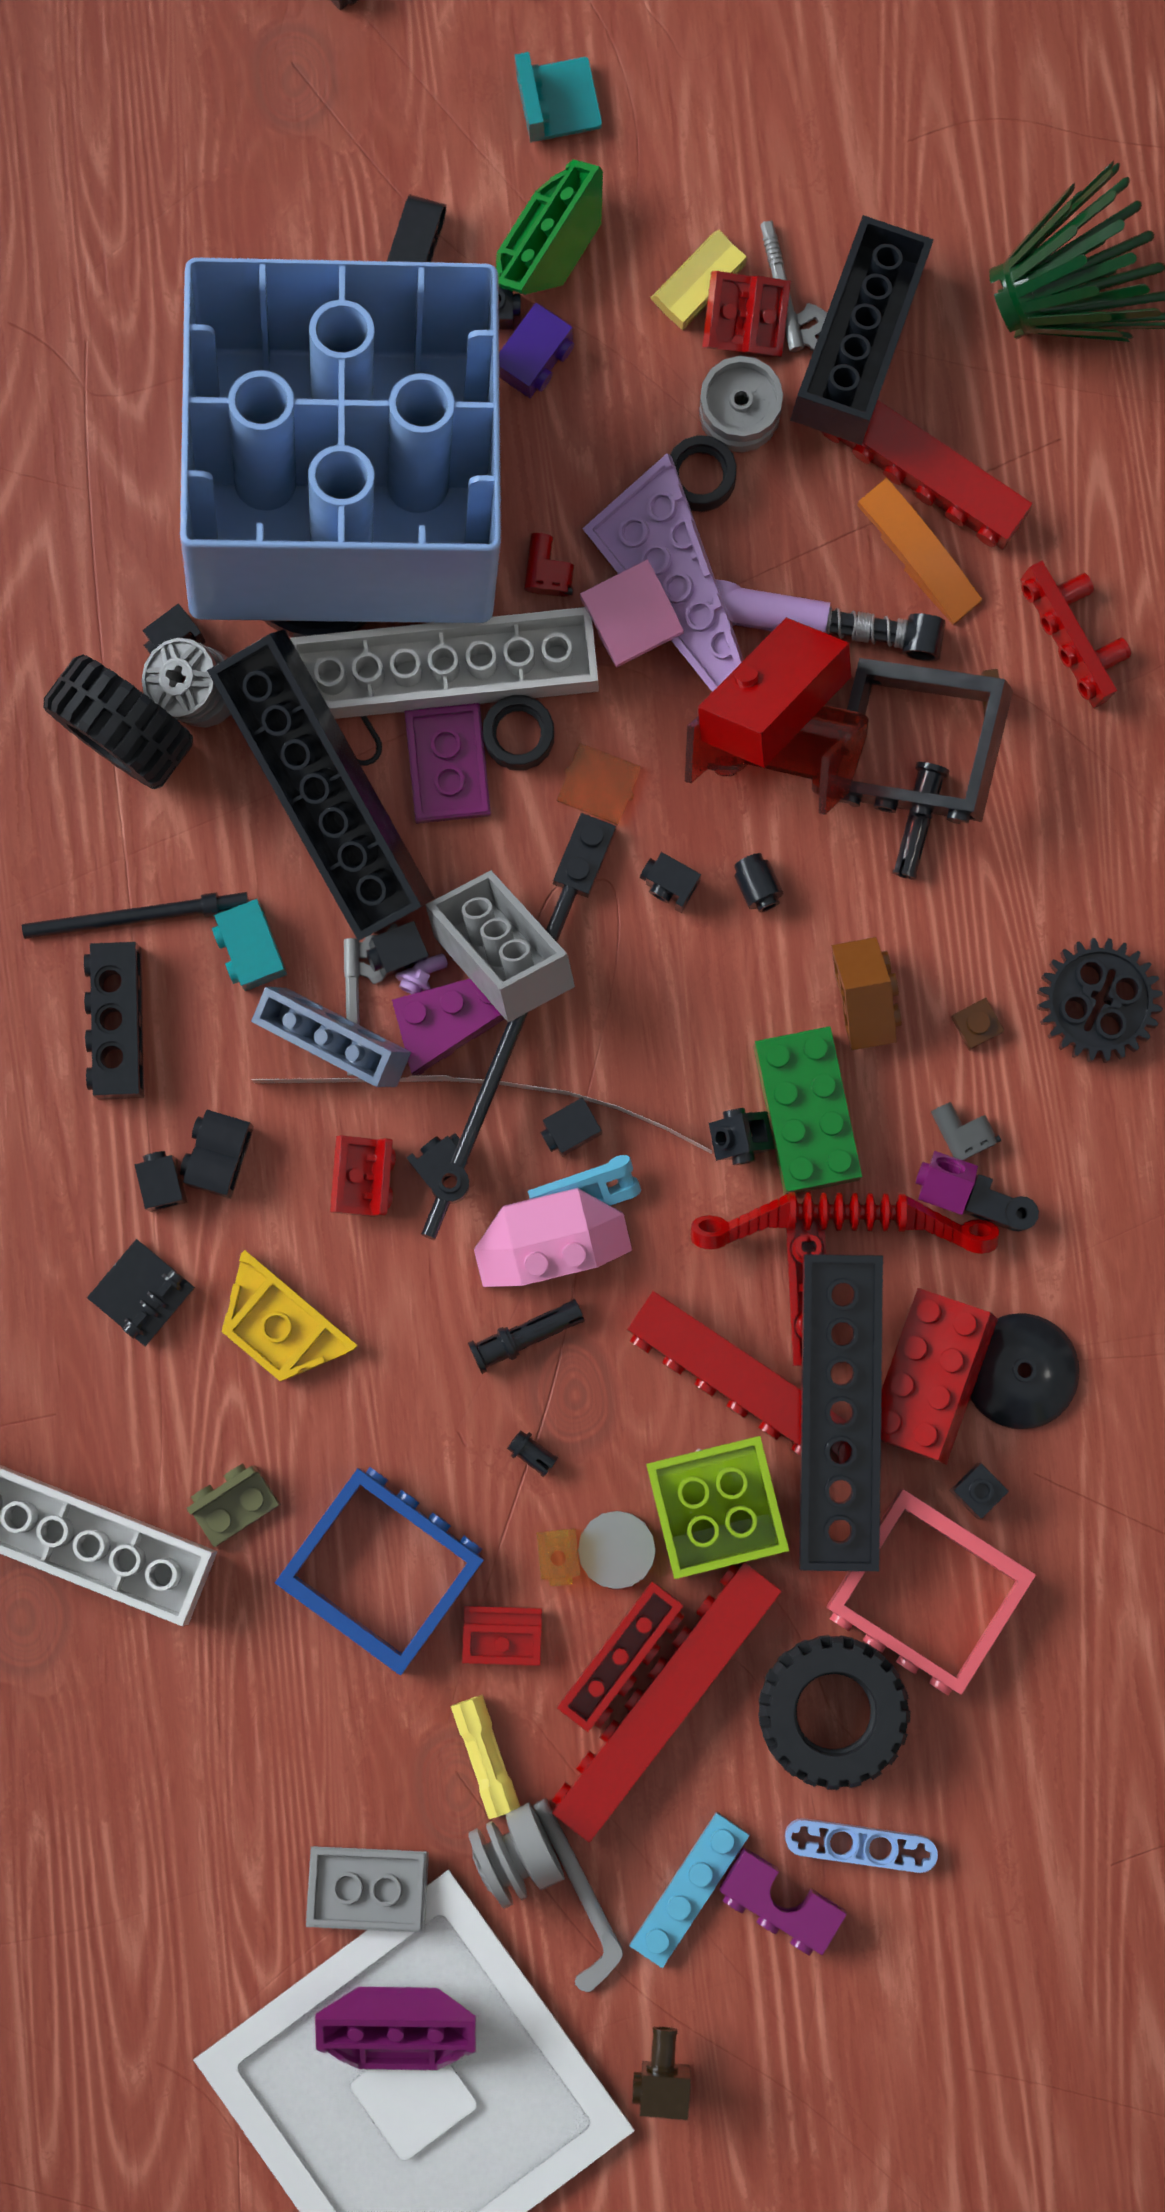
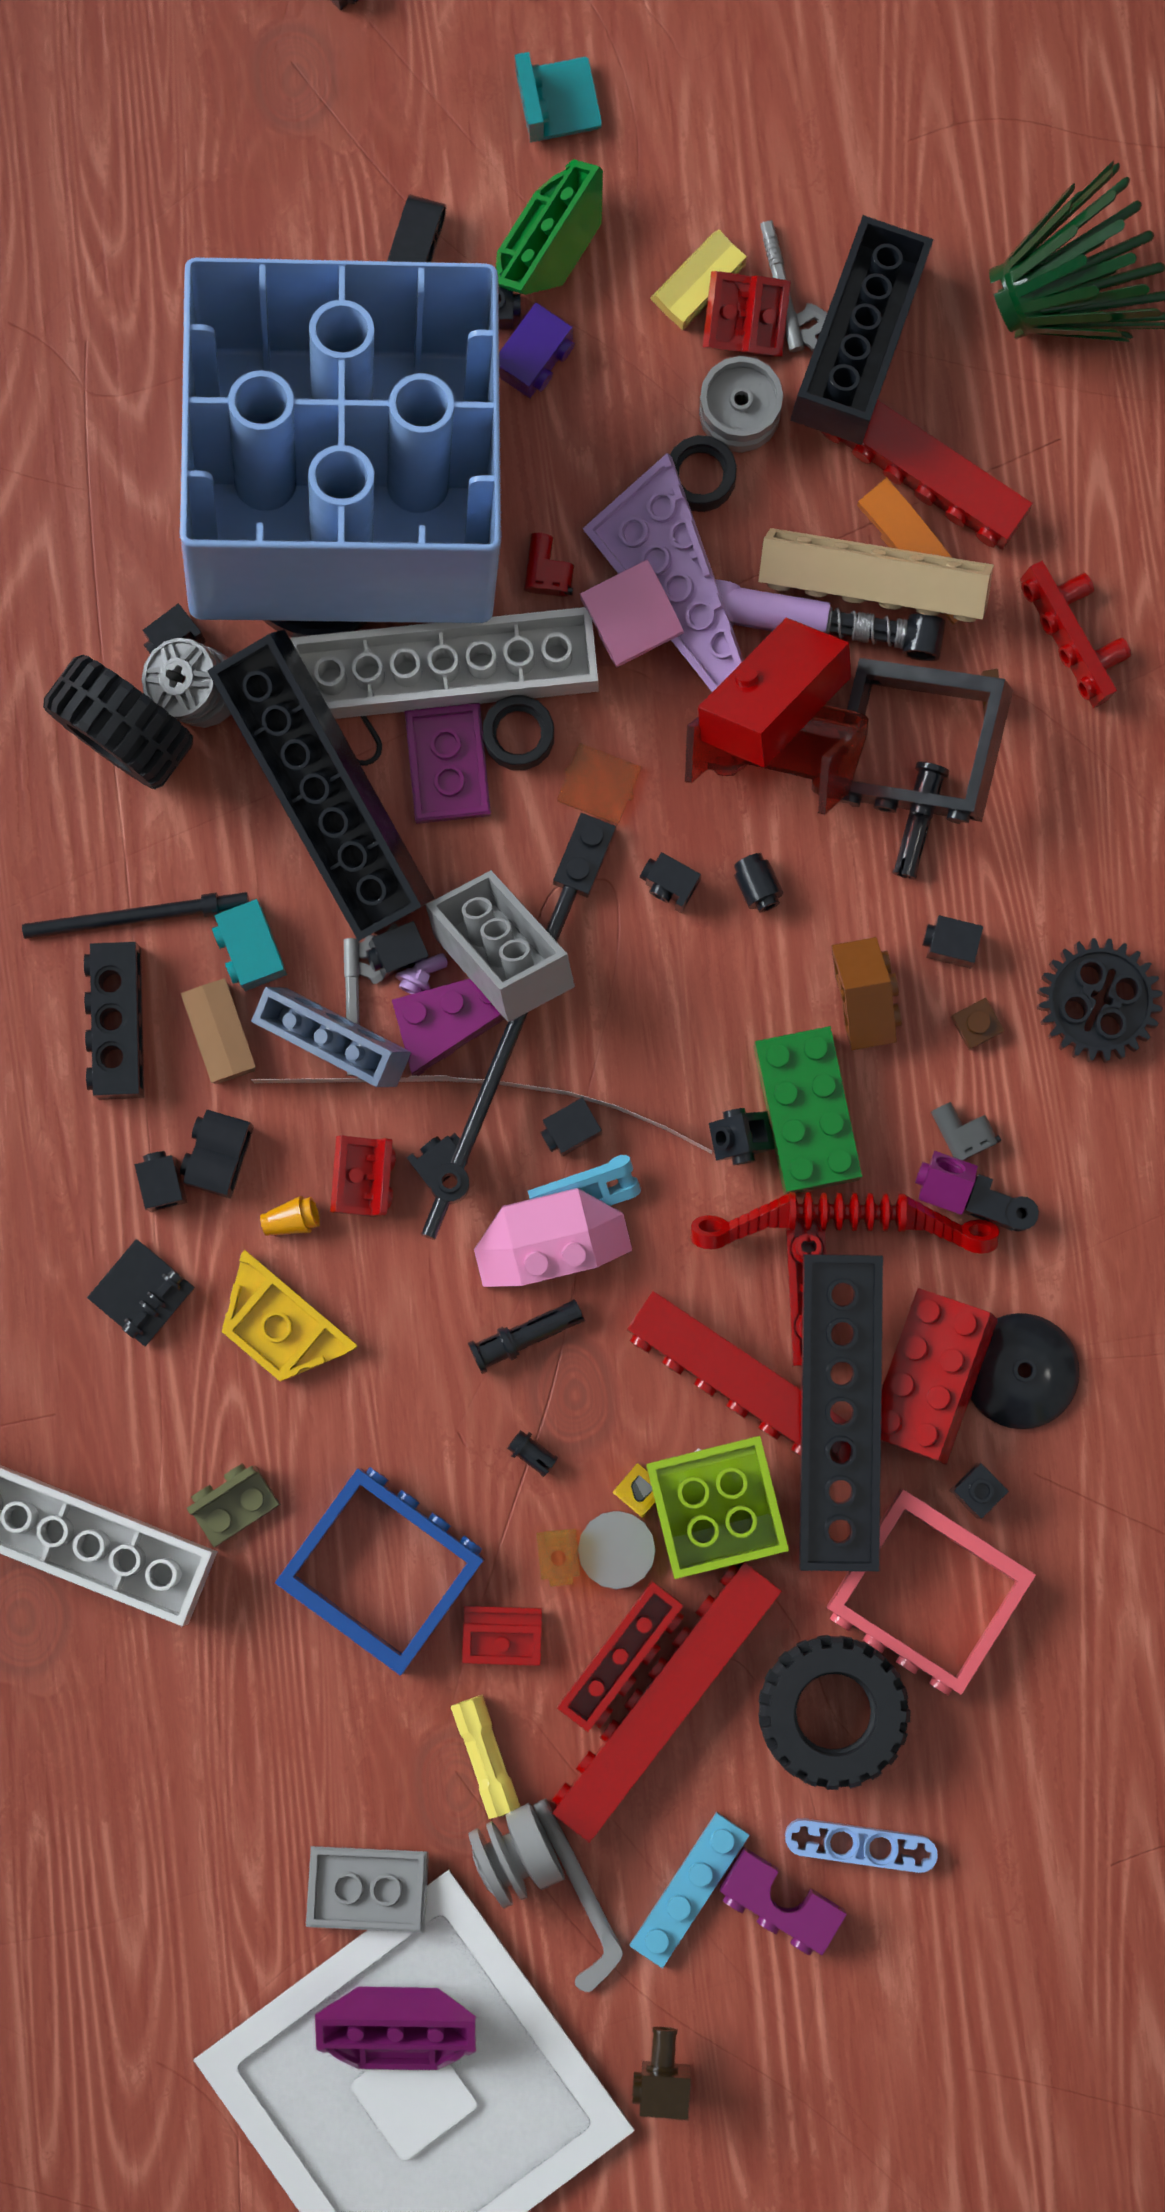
none -> medium nougat piece [181,978,256,1084]
none -> light orange cone [260,1196,320,1236]
none -> yellow slope [612,1463,655,1518]
none -> tan brick [758,528,994,622]
none -> black brick [922,915,983,969]

